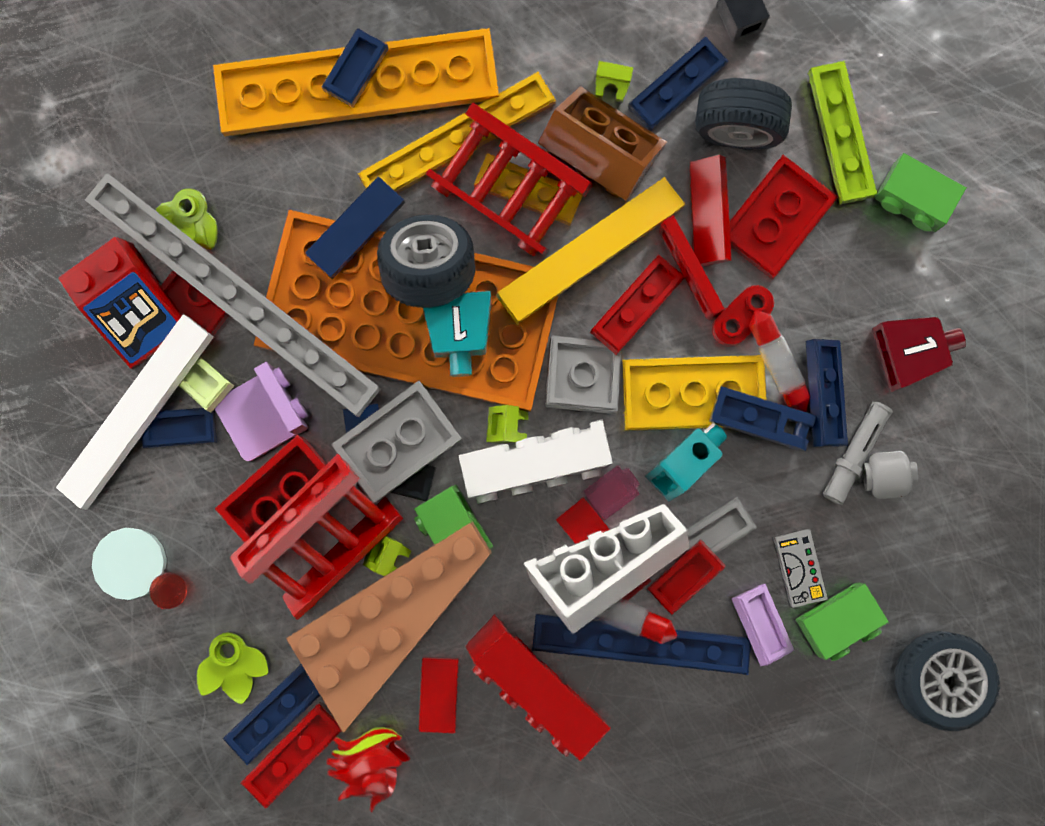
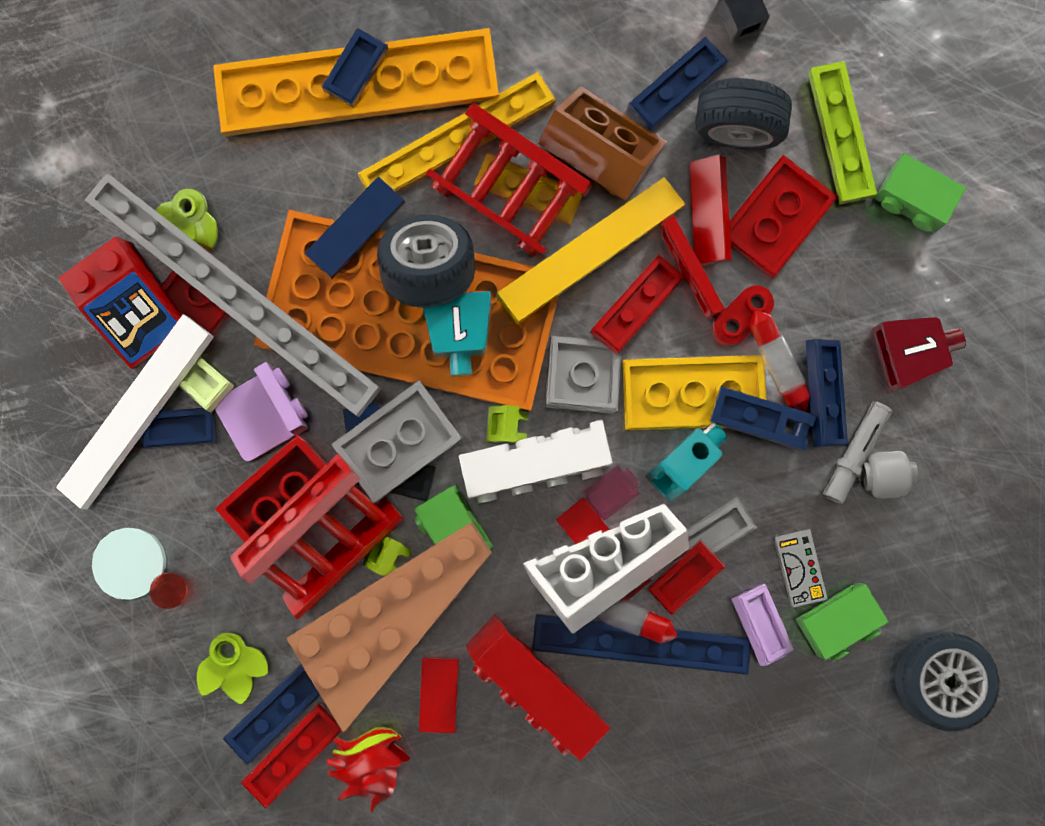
lime tile [595,61,633,102] -> none

